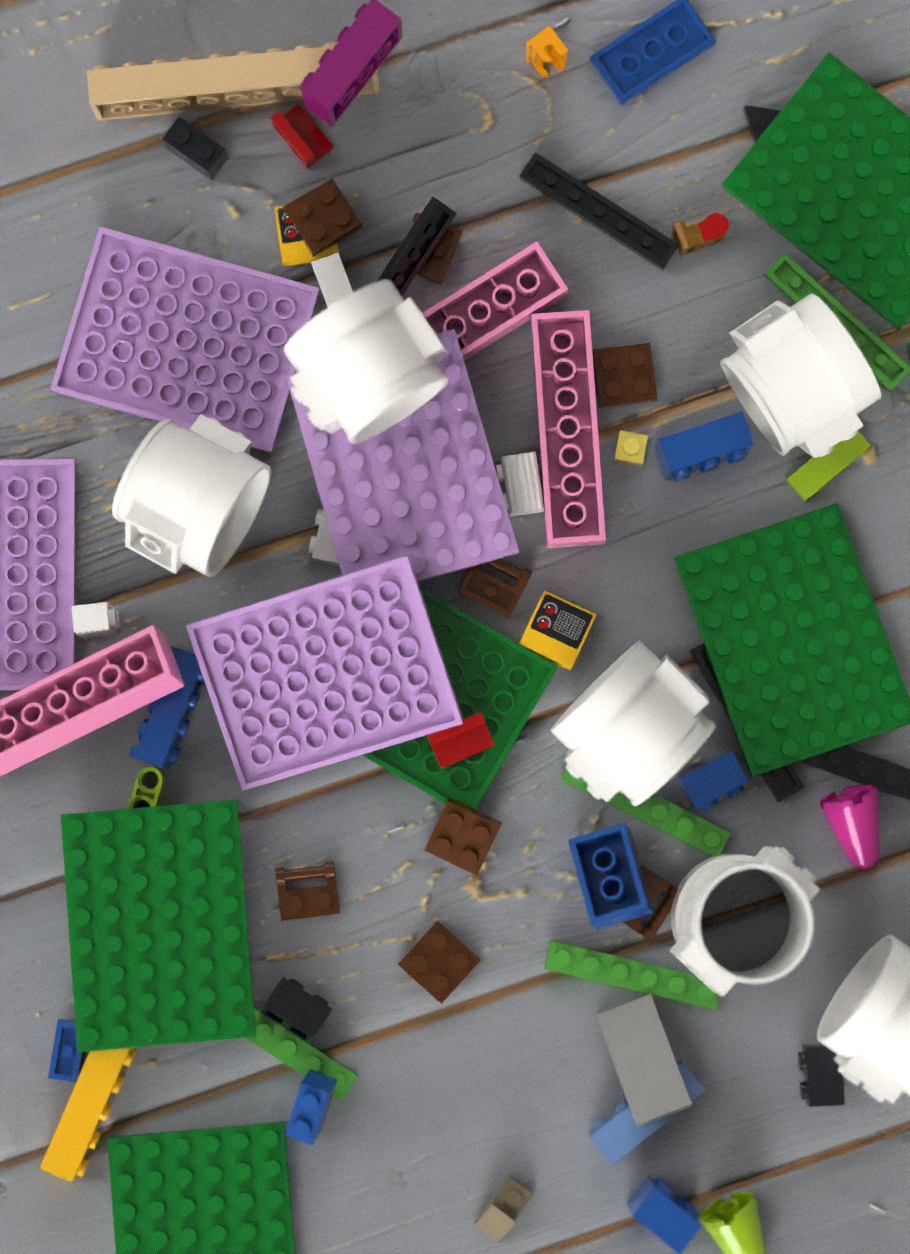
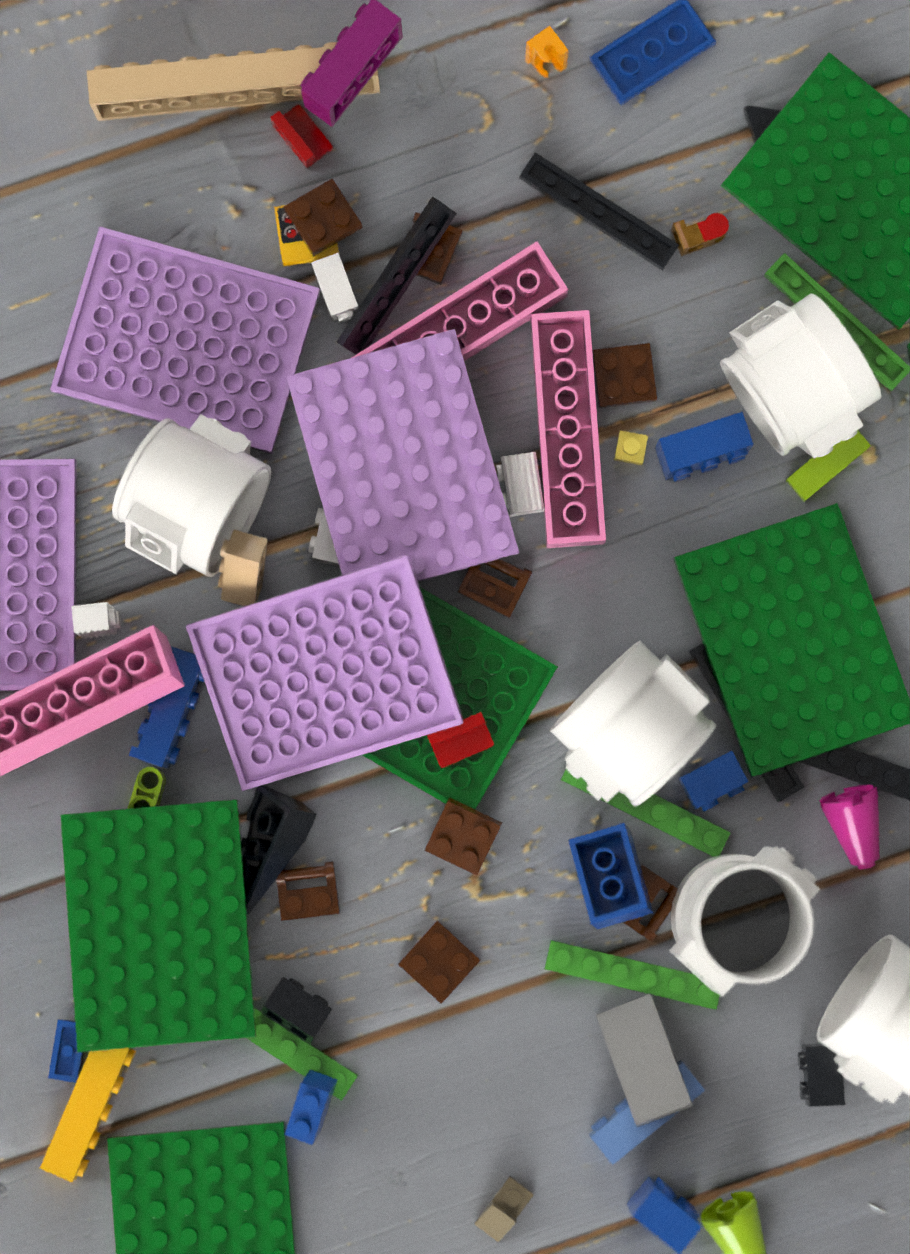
black brick [162,116,228,181] -> none
white cylinder [284,280,449,444] -> none
slope [519,590,597,671] -> none
none -> tan brick [218,530,268,606]
none -> black wedge [241,785,317,915]

